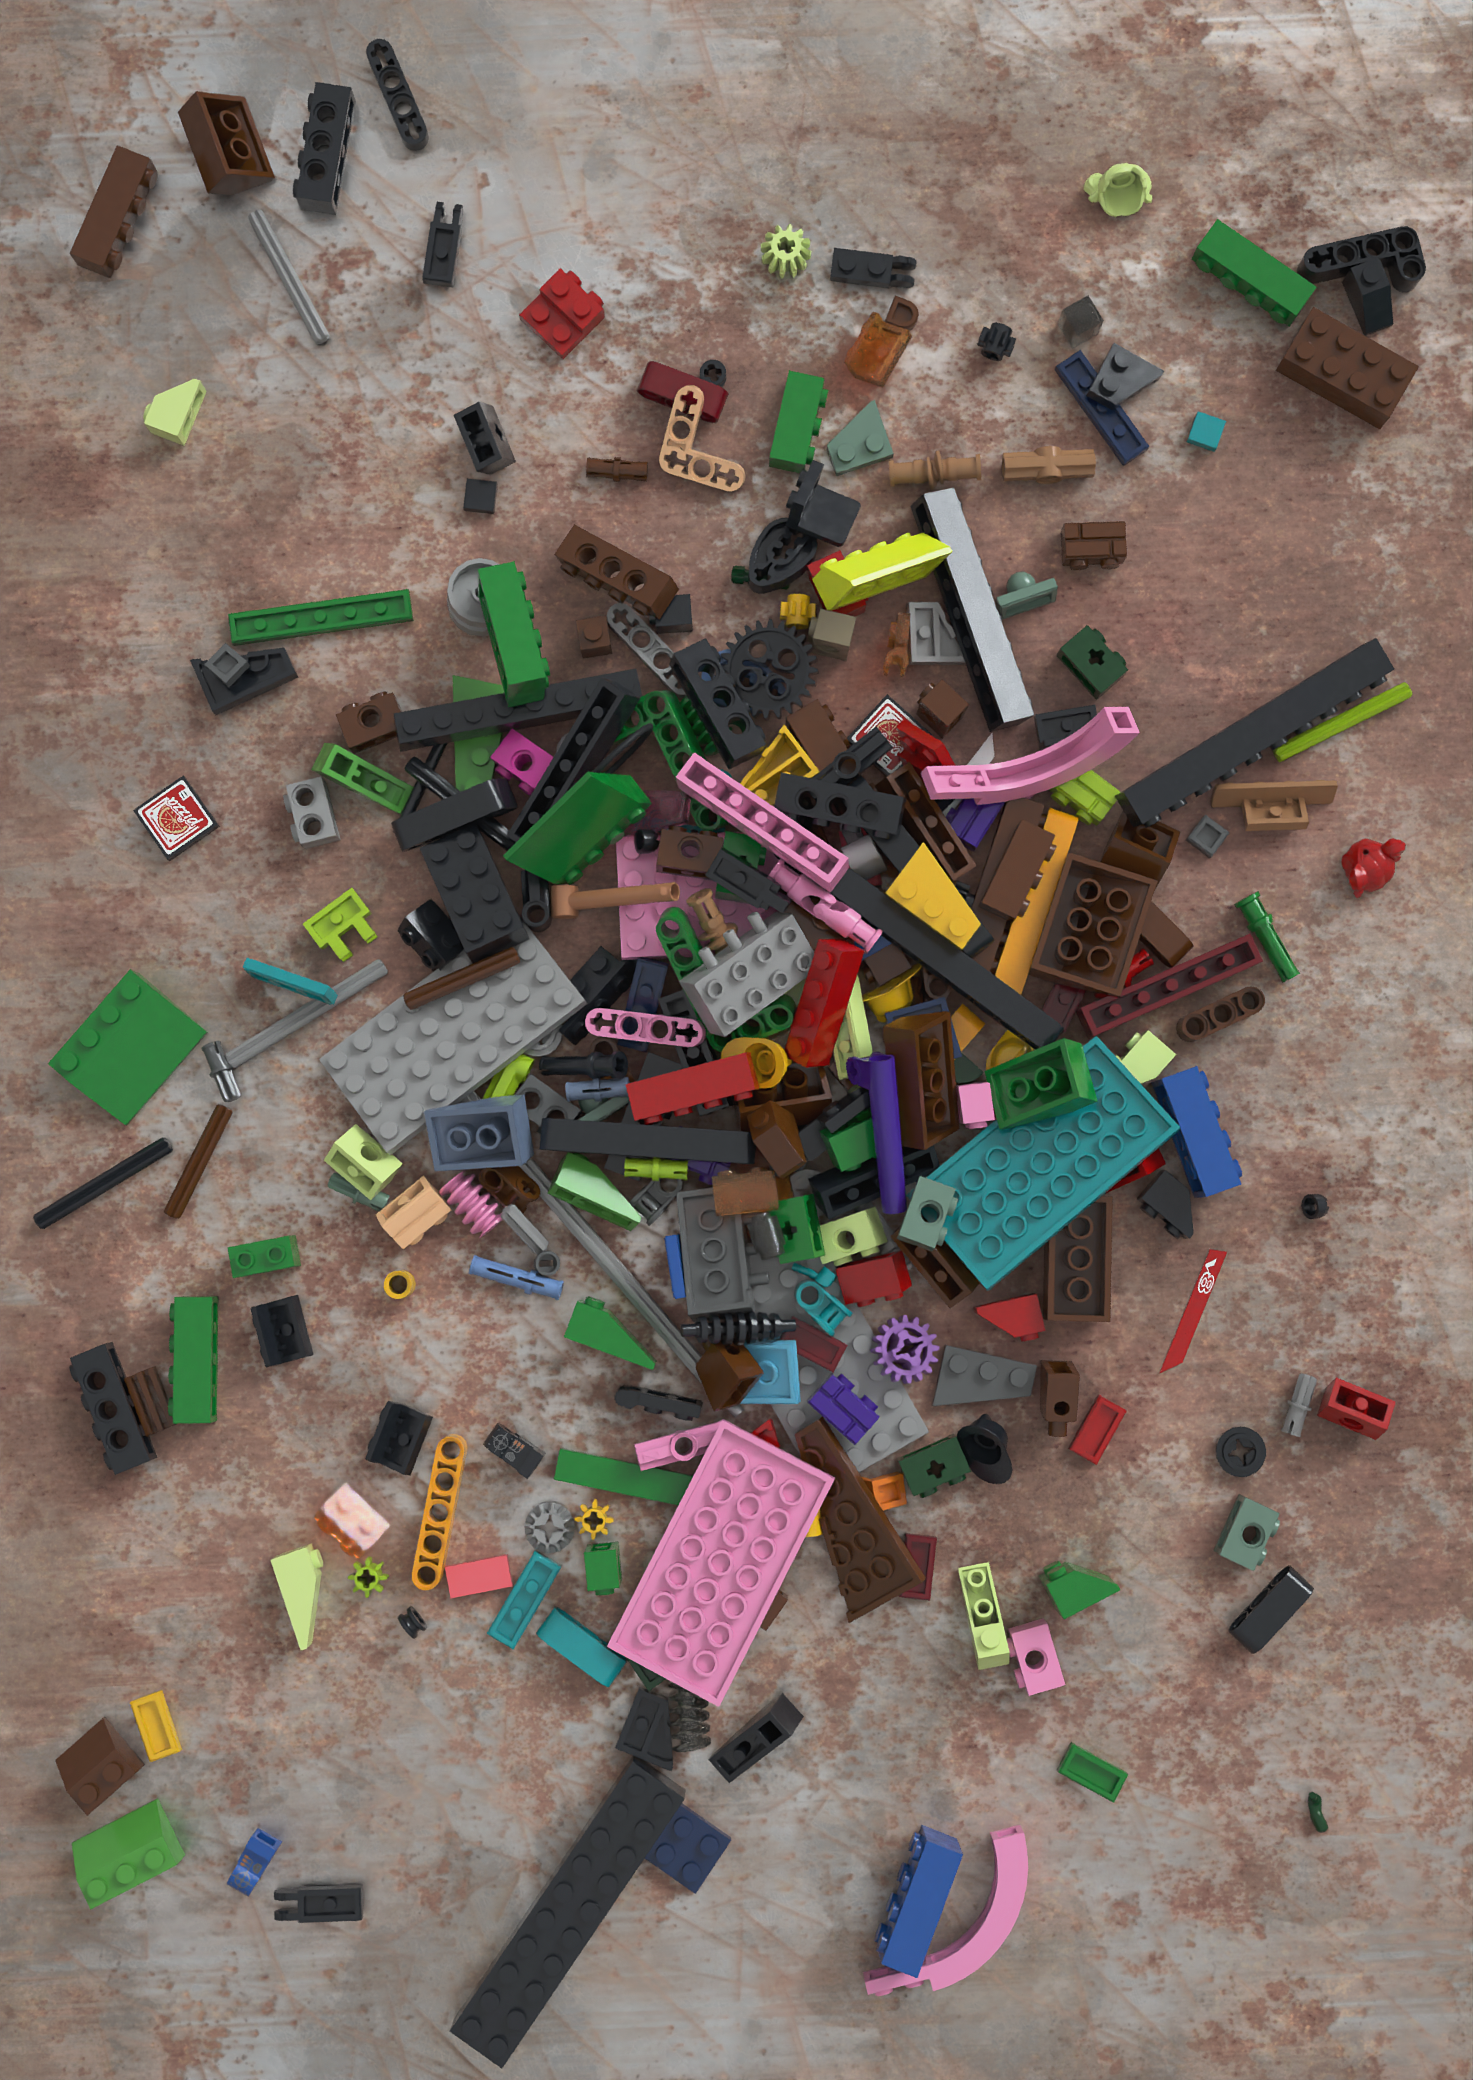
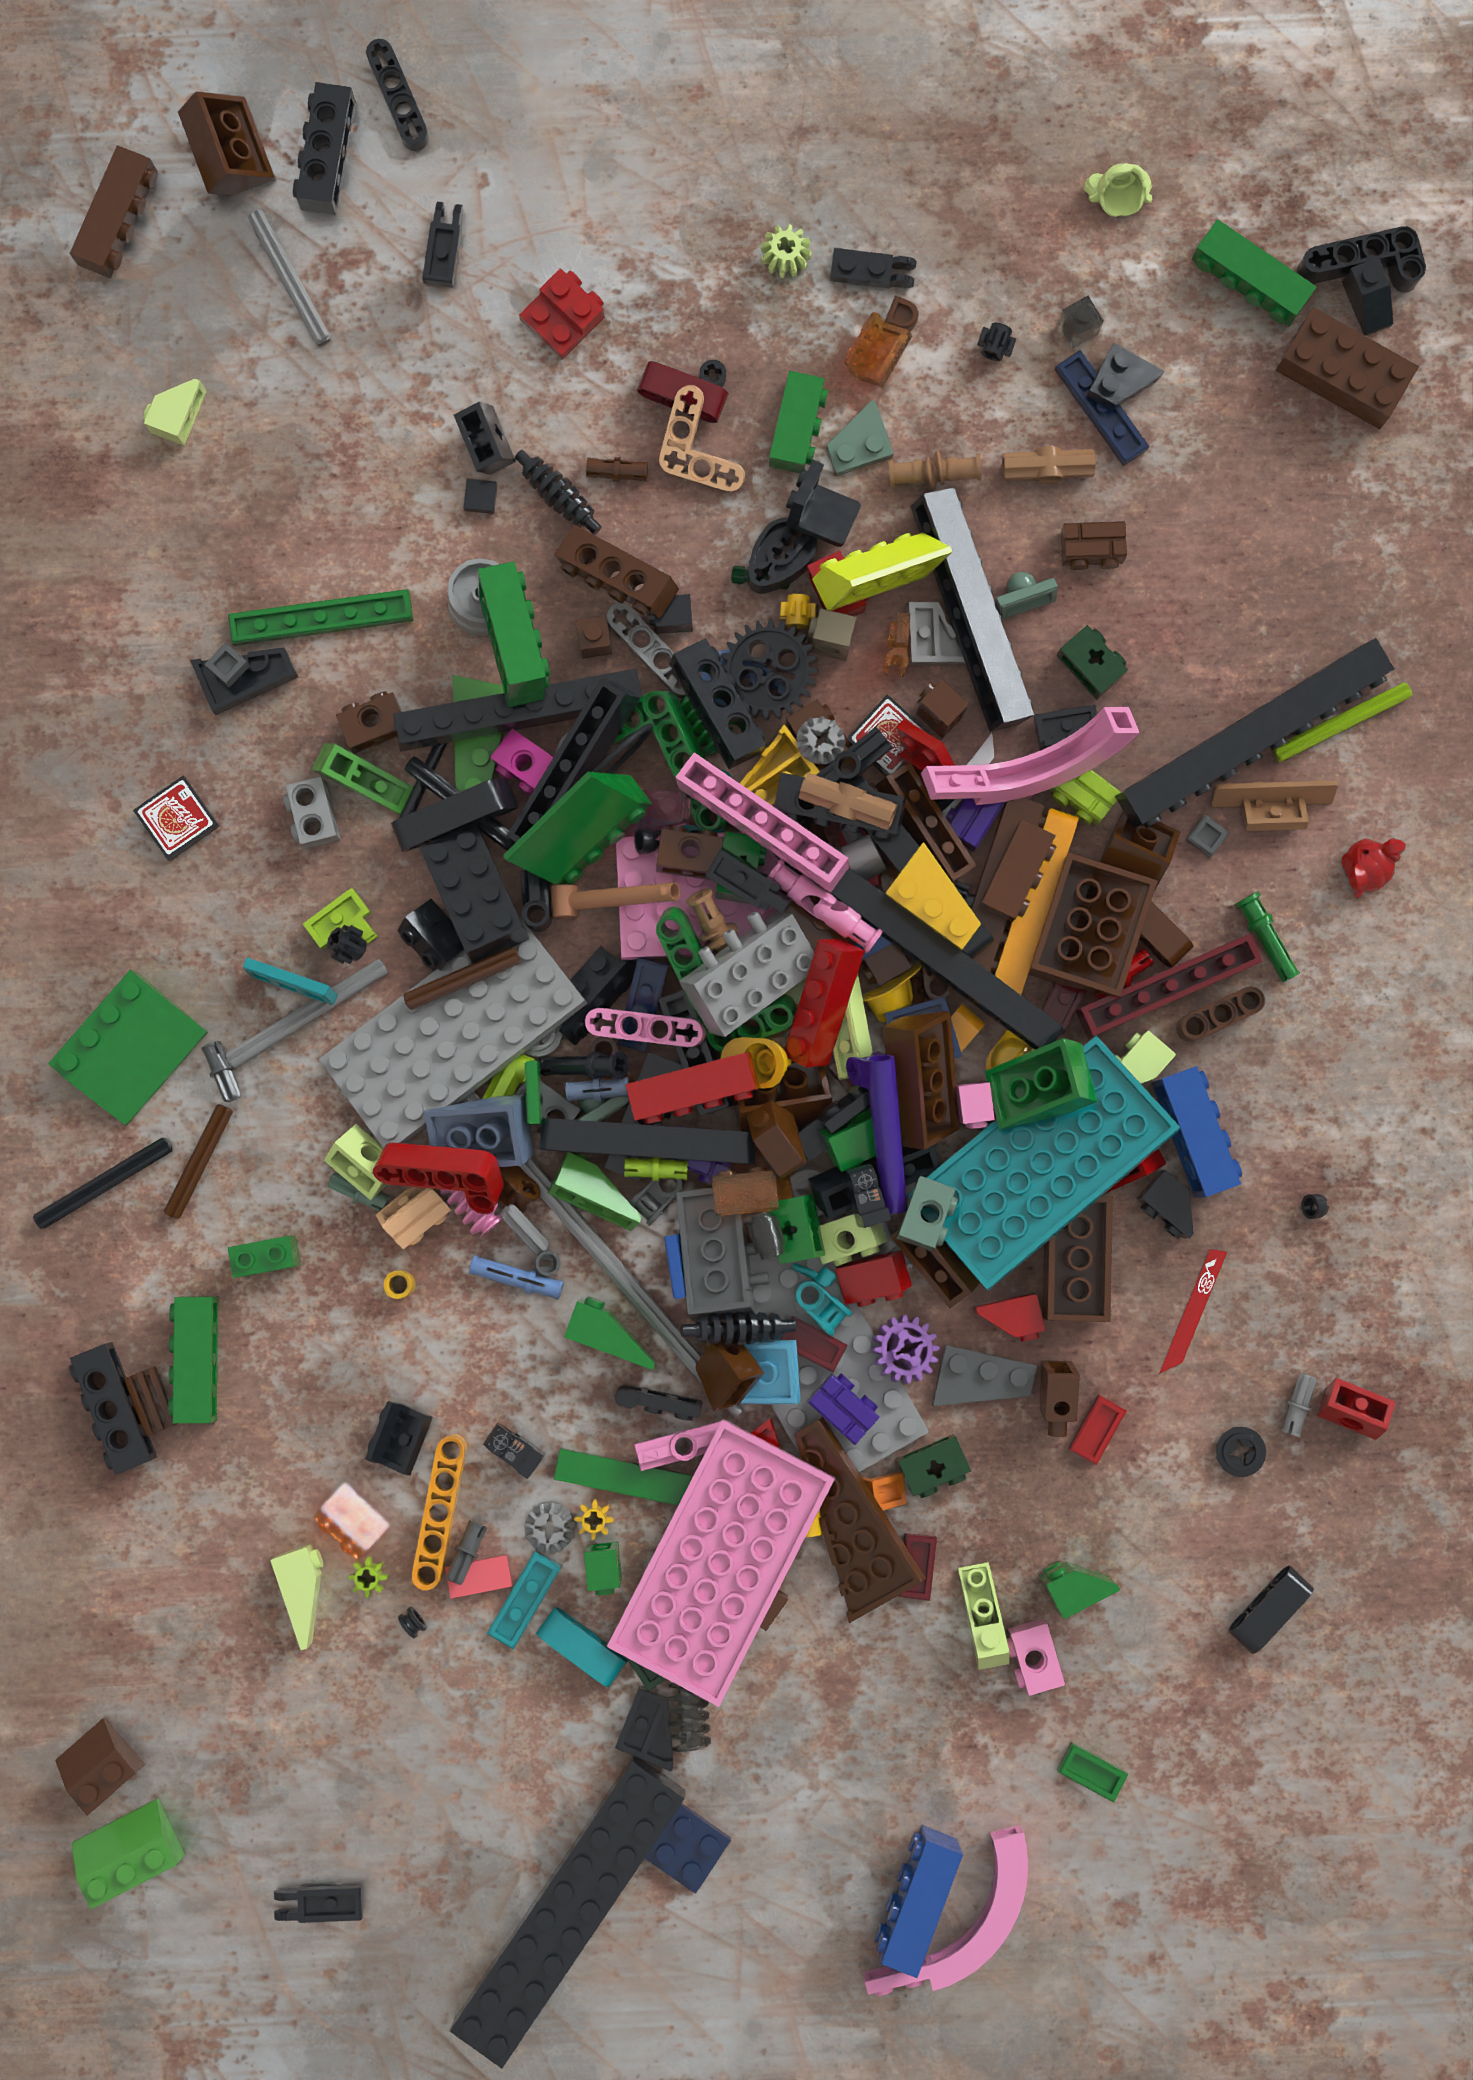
yellow tile [130,1690,182,1762] -> none
blue leg [227,1828,282,1897] -> none
black bracket [251,1295,313,1368] -> none
black slope [708,1693,804,1783] -> none
dark green tile [954,1053,984,1083] -> none
black piece [957,1414,1013,1484] -> none
teal tile [1186,411,1226,452] -> none
sand green brick [1213,1494,1280,1571] -> none
dark green piece [1308,1792,1328,1833] -> none
none -> black gear [327,924,367,964]
none -> red beam [373,1143,504,1214]
none -> dark grey axle [446,1520,487,1585]
none -> black piece [515,450,602,535]
none -> green tile [524,1061,542,1125]
none -> light grey gear [796,716,846,764]
none -> medium nougat piece [799,773,898,830]
none -> black leg [845,1163,891,1228]

